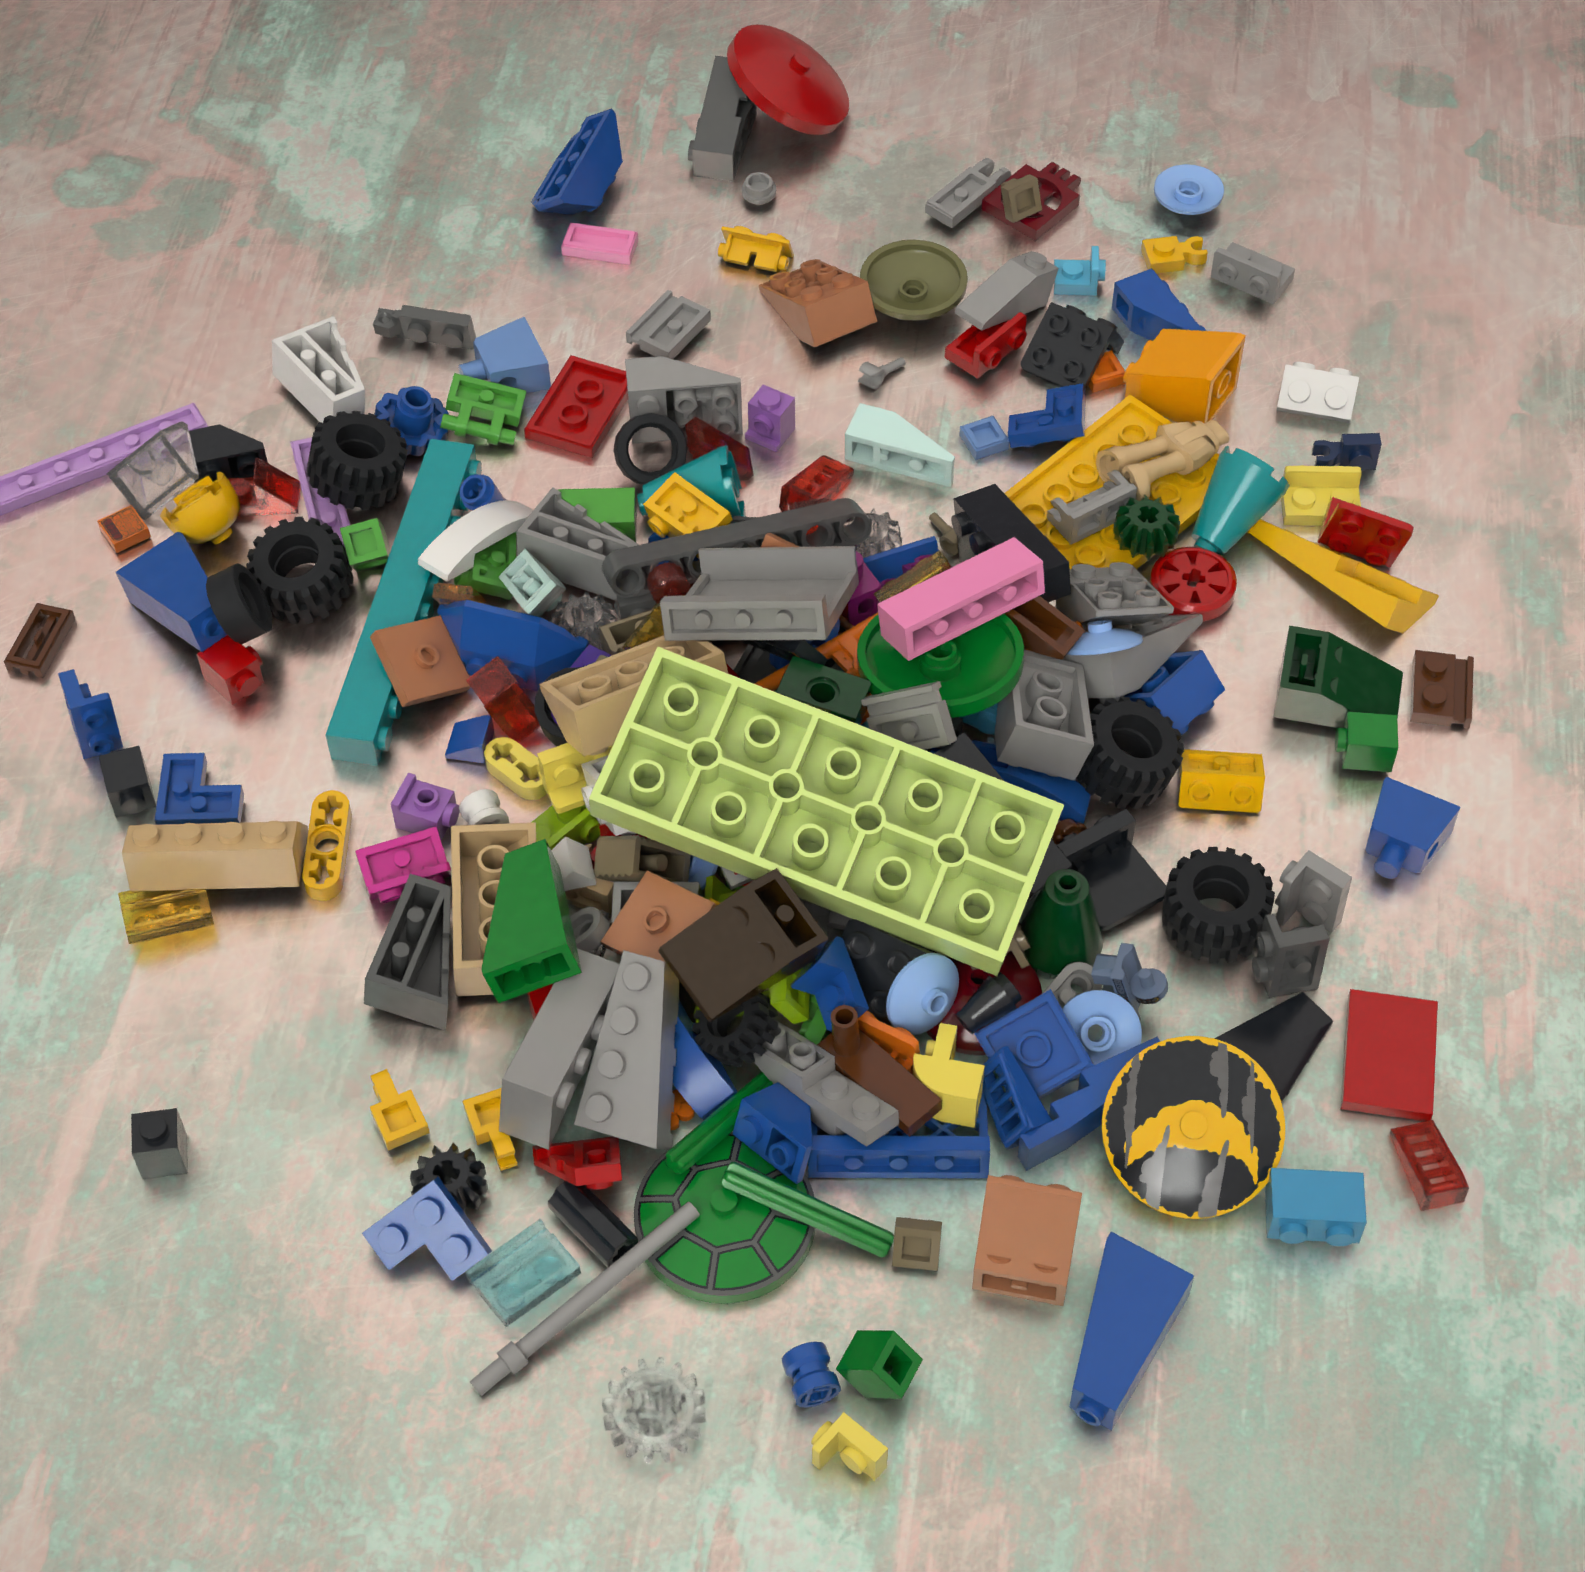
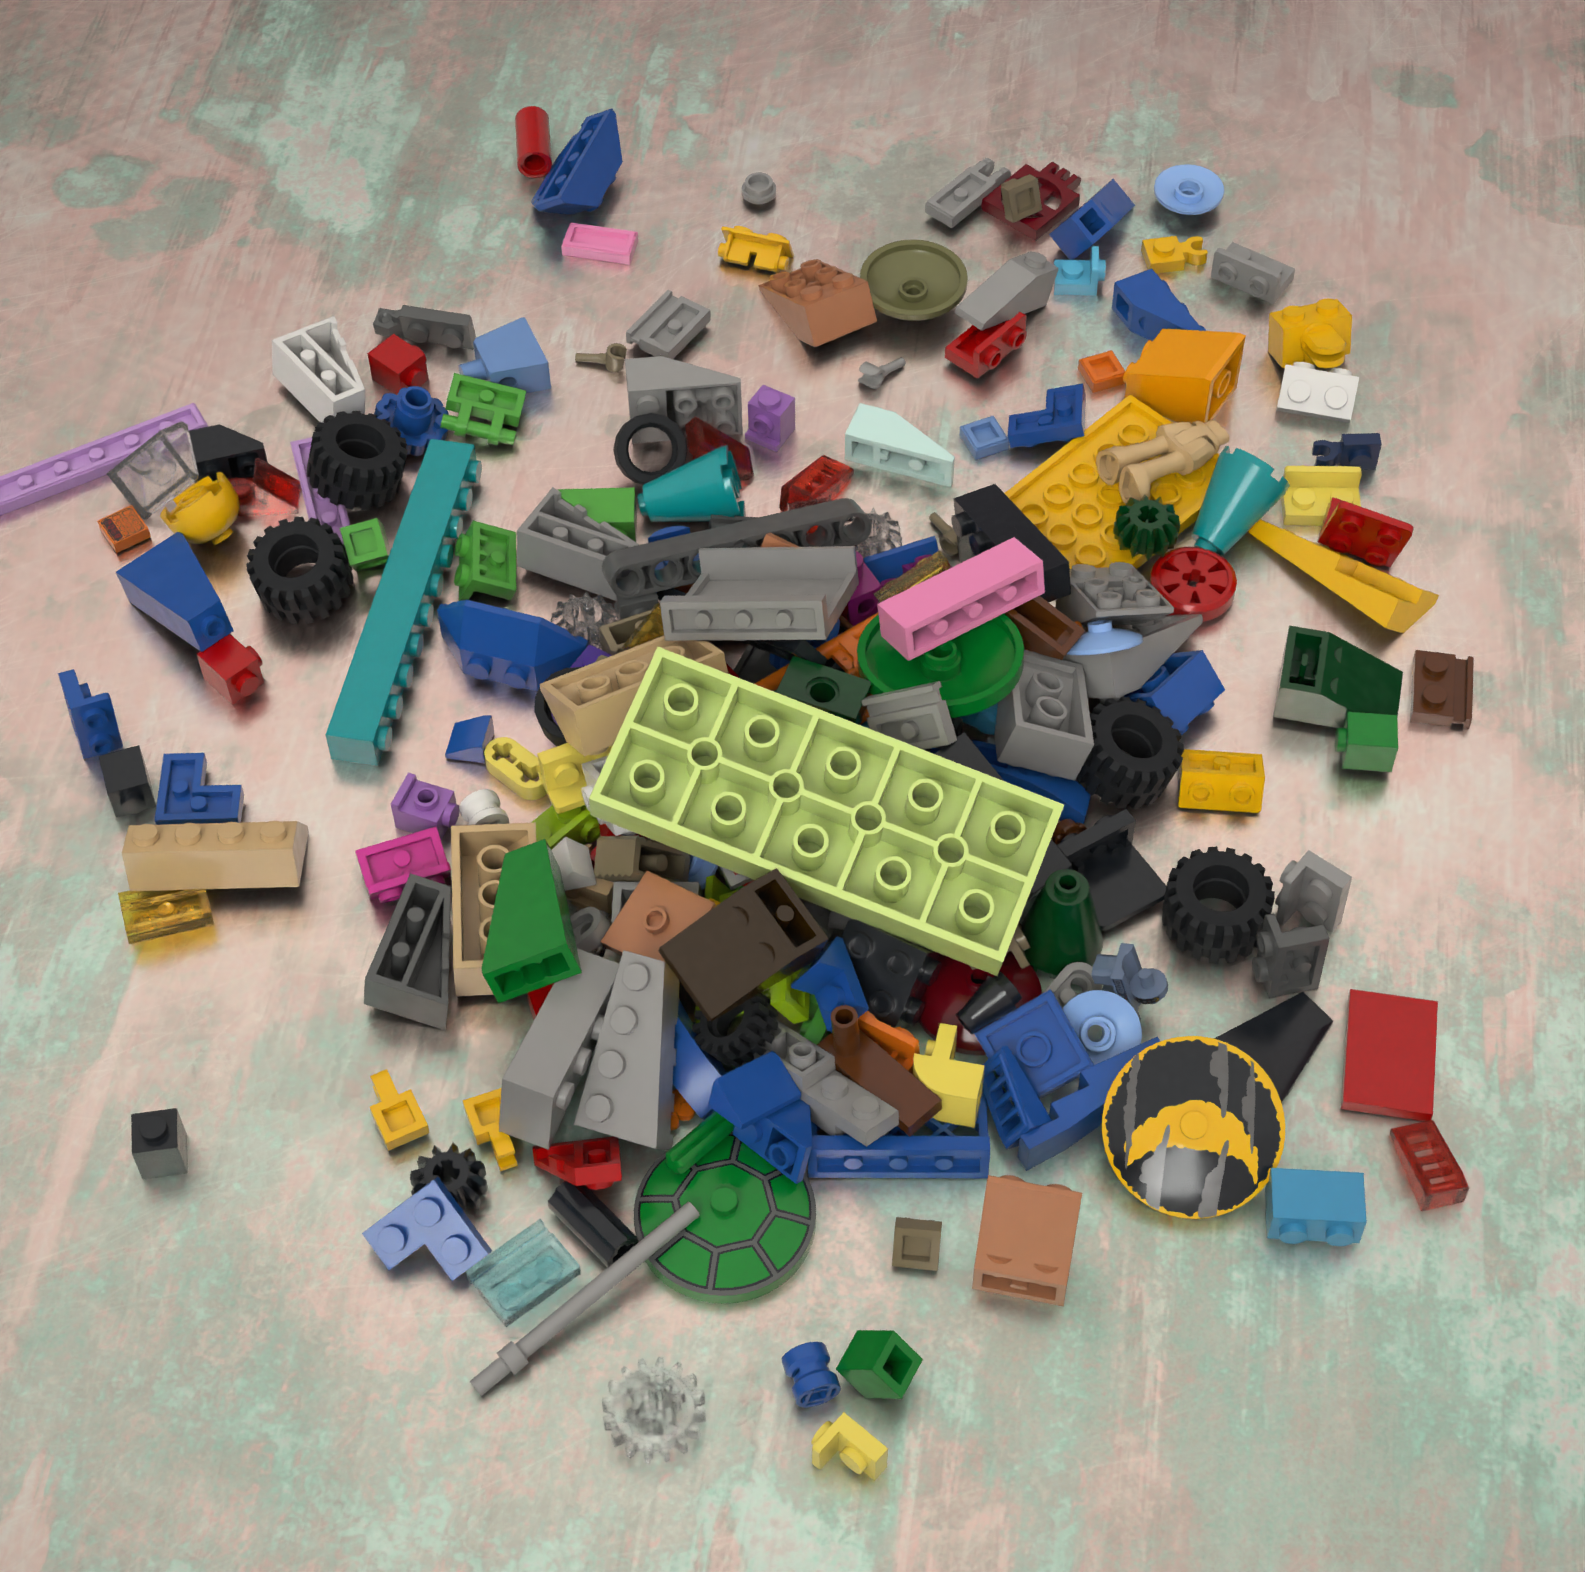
reddish brown tile [4,603,75,678] -> none
black tyre [206,563,273,644] -> none
yellow beam [302,790,352,901] -> none
nougat plate [370,615,473,707] -> none
white slope [418,500,533,582] -> none
clear orange tile [432,583,489,605] -> none
blue cone [460,474,507,510] -> none
clear red slope [466,656,541,743] -> none
light aqua slope [499,549,566,617] -> none
red tile [524,355,628,458] -> none
yellow bracket [643,472,733,558] -> none
clear red piece [647,563,690,606] -> none
dark grey wedge [688,55,757,182] -> none
green axle [721,1162,894,1257] -> none
red dish [727,24,849,135] -> none
light blue dish [886,953,959,1035] -> none
black bracket [1021,302,1124,390] -> none
light grey hinge [1046,470,1137,545] -> none
blue slope [1069,1231,1194,1431] -> none
blue torso [1365,777,1460,879] -> none
none -> red brick [367,334,429,395]
none -> red pin [515,106,552,178]
none -> dark tan hand [575,343,627,373]
none -> blue slope [708,1051,801,1130]
none -> blue slope [1049,179,1135,260]
none -> yellow brick [1268,298,1352,368]

